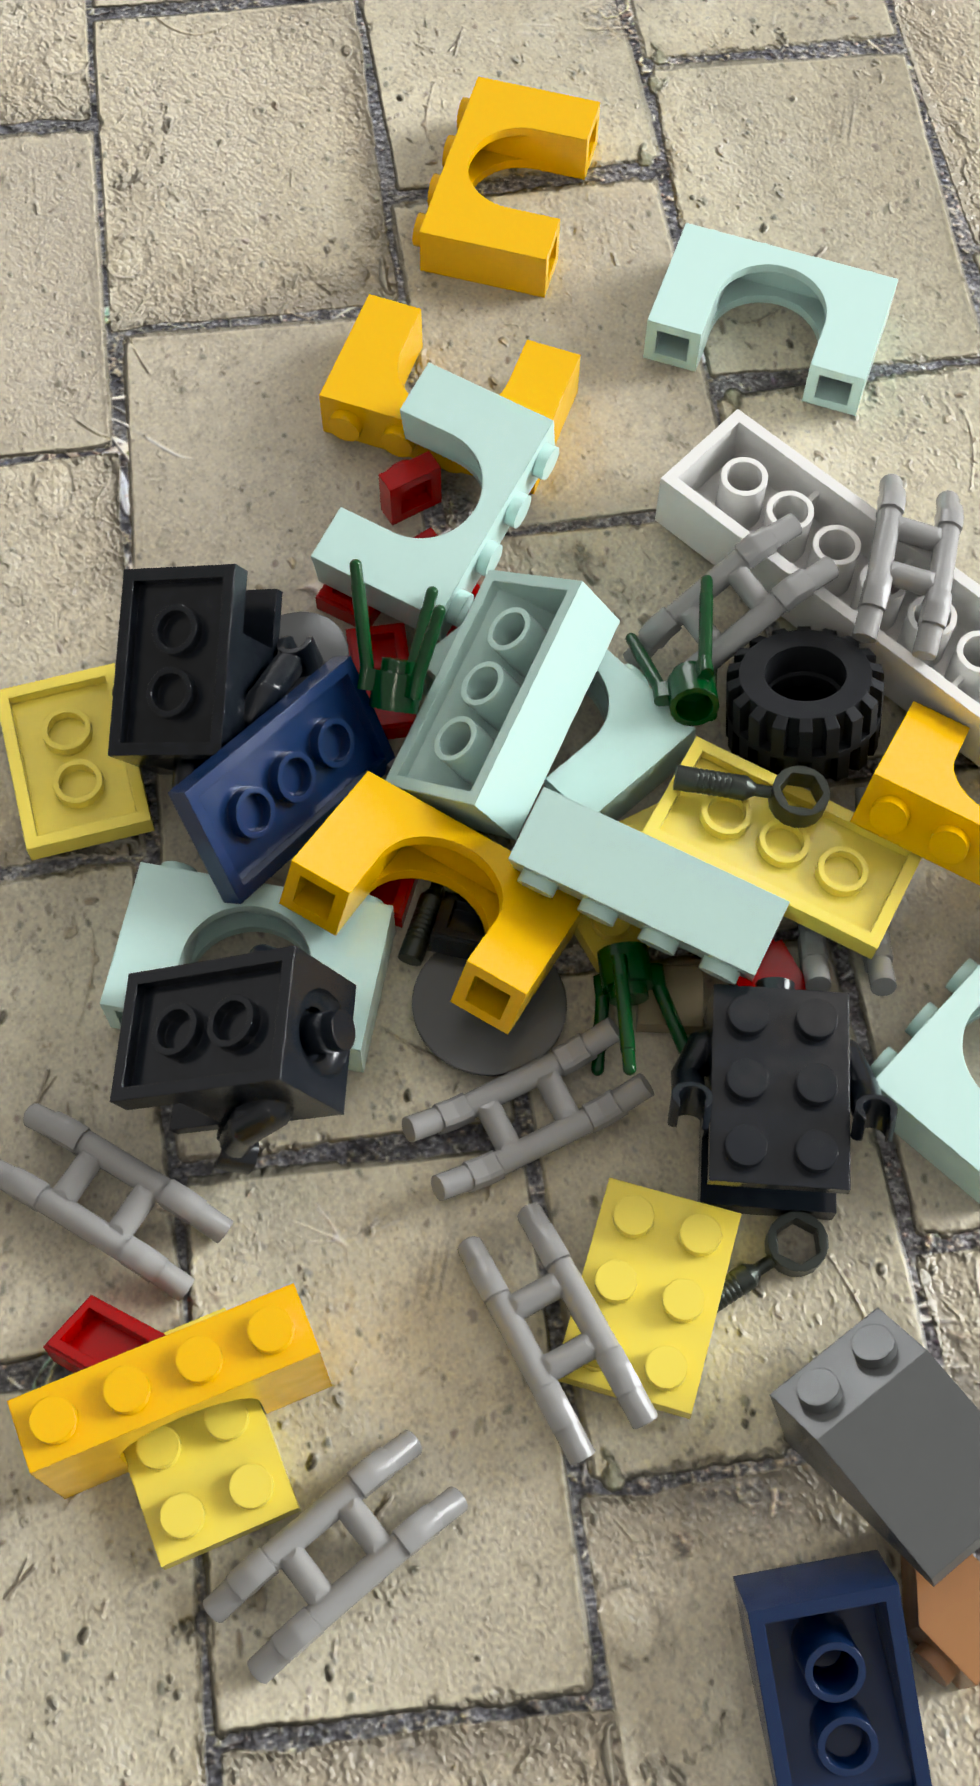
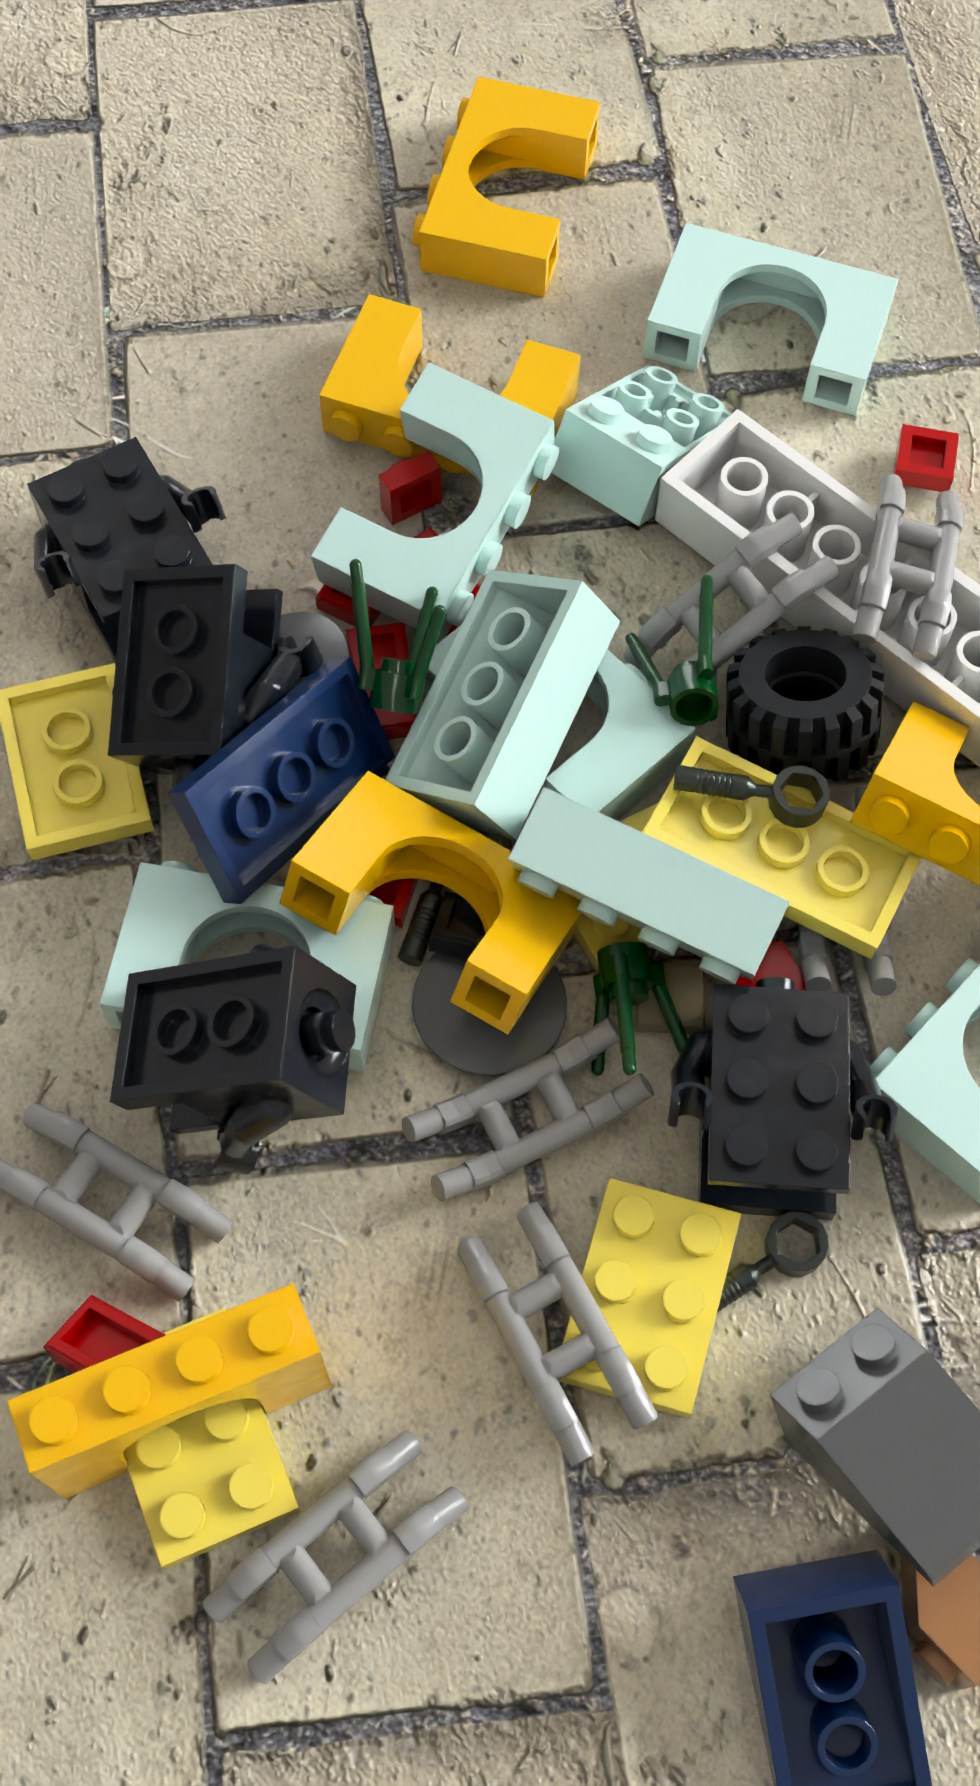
none -> black torso [27,437,227,664]
none -> light aqua slope [551,364,732,526]
none -> red plate [893,424,959,492]

